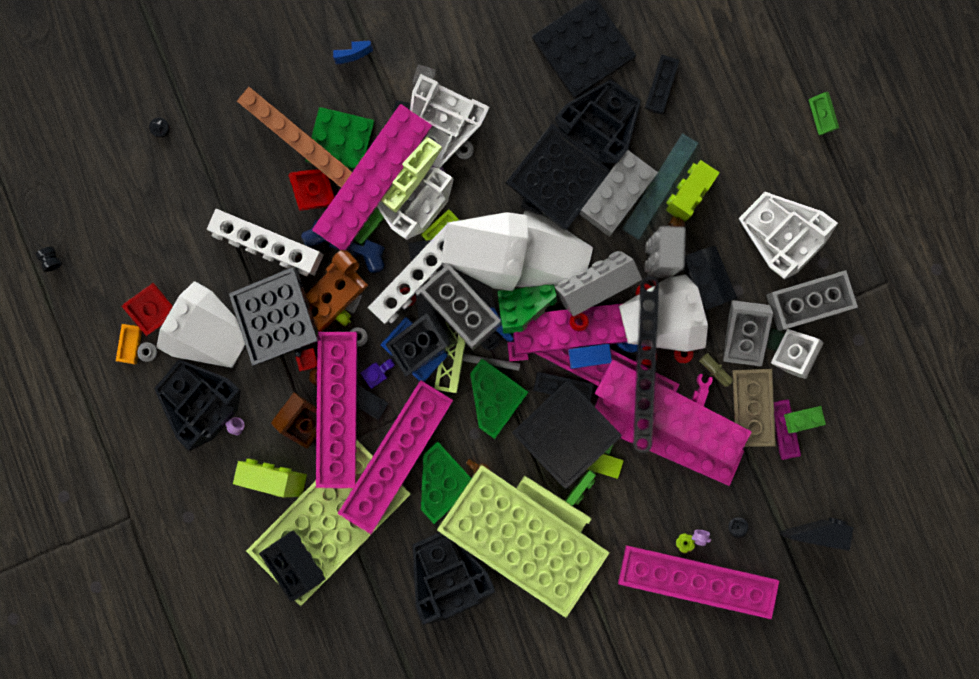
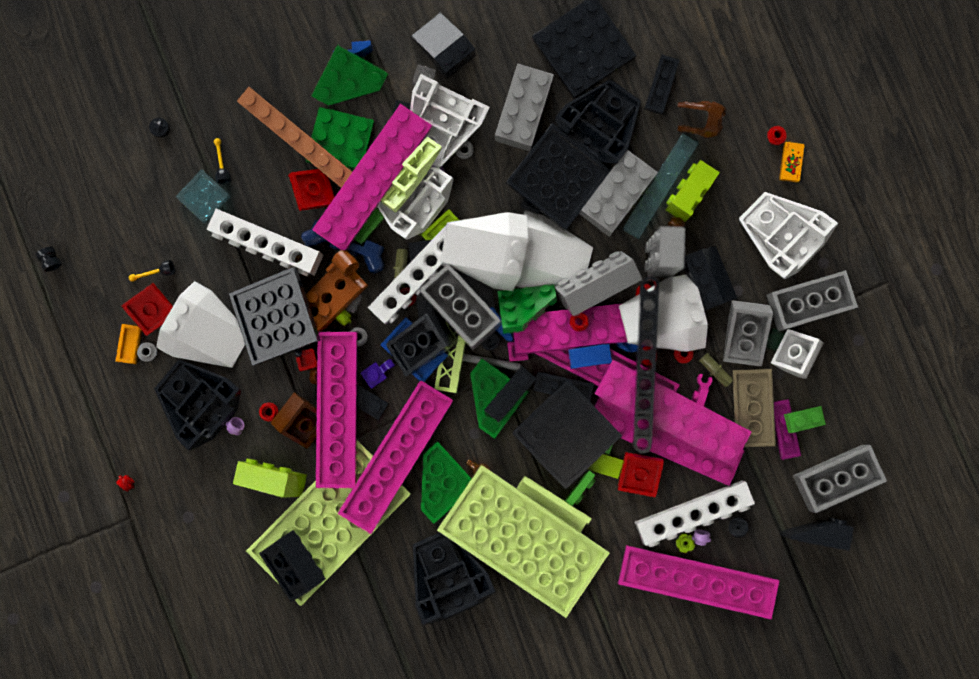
bright green plate [808,92,839,135] -> none
none -> red plate [116,475,135,492]
none -> black hinge [129,260,175,282]
none -> clear light blue plate [175,169,230,223]
none -> black hinge [214,138,232,184]
none -> red plate [259,402,279,422]
none -> green plate [311,45,388,105]
none -> olive axle [393,249,408,287]
none -> slope [412,13,476,79]
none -> black plate [484,366,537,422]
none -> light grey brick [495,63,554,151]
none -> red hinge [617,452,664,498]
none -> white brick [635,480,755,547]
none -> reddish brown piece [677,101,726,138]
none -> red plate [767,126,787,145]
none -> light orange tile [779,142,804,183]
none -> light grey brick [793,444,887,513]

